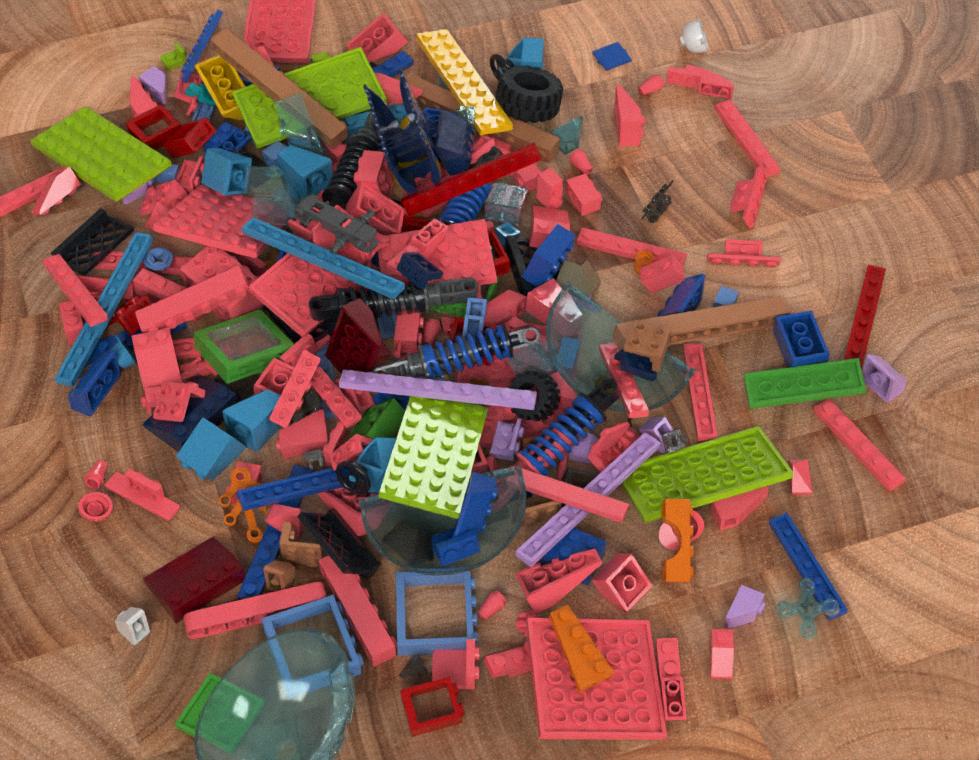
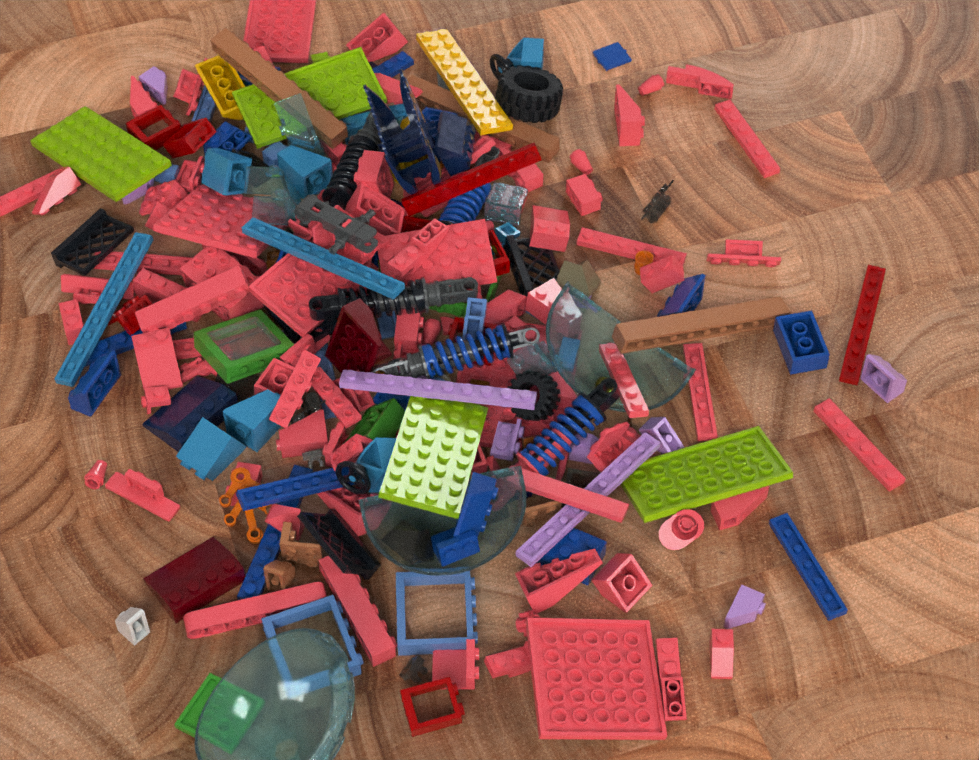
coral plate [42,254,108,327] -> none
coral hat [78,492,113,522] -> none
dark azure piece [111,335,138,369] -> none
medium blue gear [143,247,173,273] -> none
coral bracket [153,381,206,422] -> none
lime bracket [160,42,187,71] -> none
blue plate [181,9,223,83] -> none
teal plate [185,83,215,106] -> none
dark blue bracket [397,252,443,289] -> none
clear light blue plate [456,106,475,124] -> none
coral cone [476,590,507,621] -> none
blue brick [522,224,576,287] -> none
coral brick [536,168,563,209] -> none
orange wing [548,604,615,694] -> none
clear light blue slope [553,116,583,155] -> none
dark blue bracket [614,349,657,382] -> none
nougat bracket [623,320,671,372] -> none
clear smoke tile [661,429,688,453] -> none
orange arch [661,499,694,583] -> none
white cylinder [680,19,708,54] -> none
medium blue brick [713,286,739,307] -> none
coral bracket [730,166,767,229] -> none
bright green plate [744,358,866,409] -> none
clear light blue gear [776,578,840,640] -> none
coral slope [788,459,812,495] -> none

